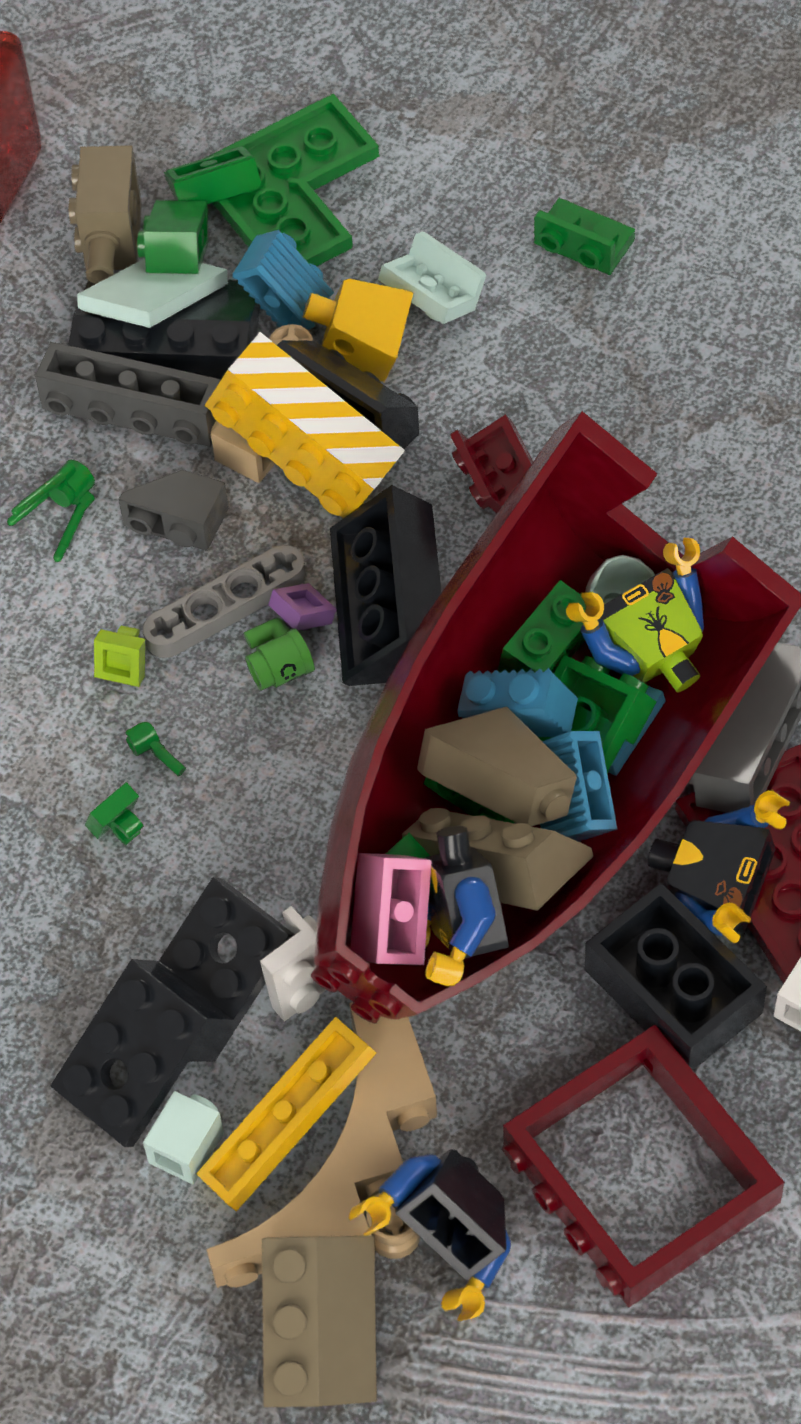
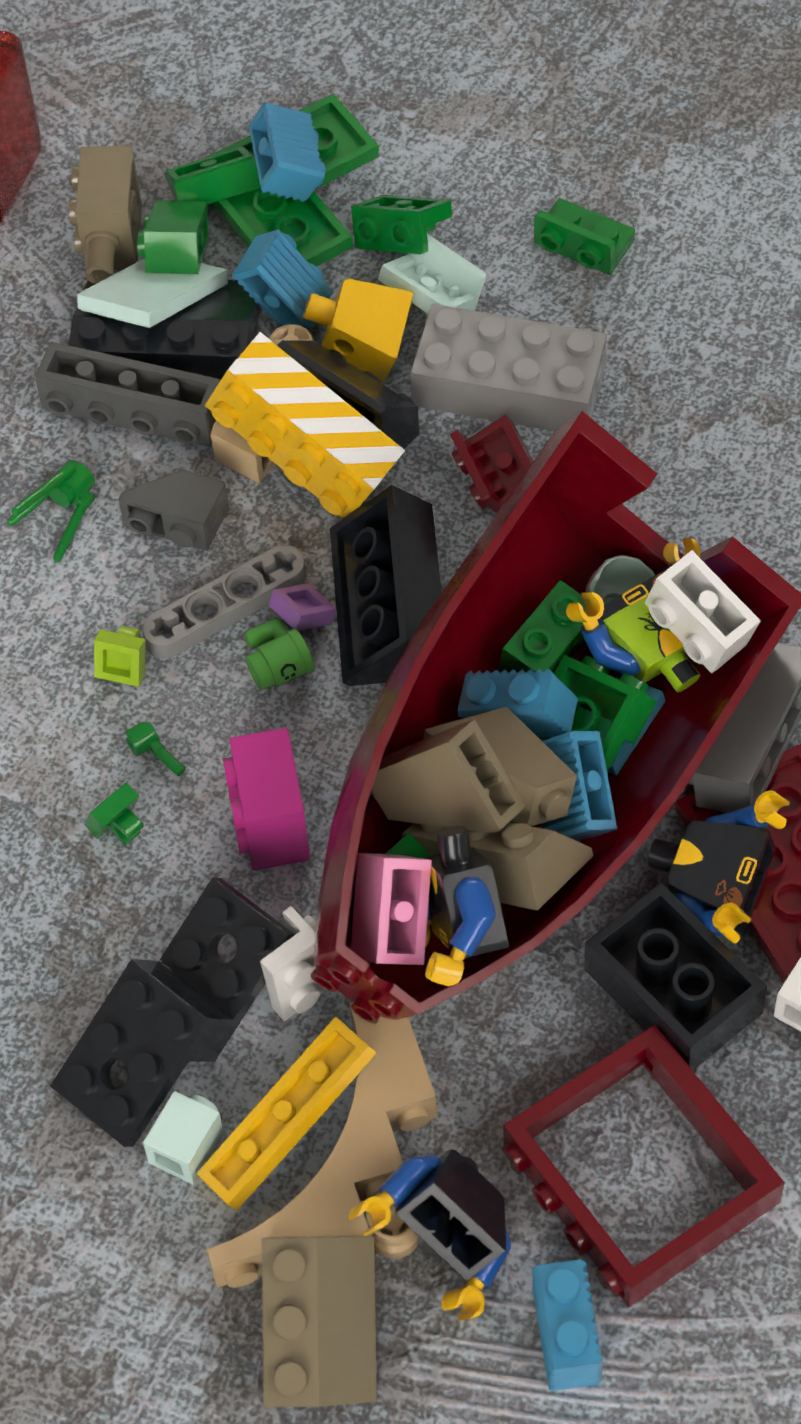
none -> dark pink brick [223,727,310,871]
none -> dark azure brick [249,103,325,202]
none -> green bracket [351,195,452,255]
none -> dark tan slope [371,719,526,833]
none -> light grey brick [411,304,607,431]
none -> dark azure brick [532,1259,603,1391]
none -> white brick [644,550,760,673]

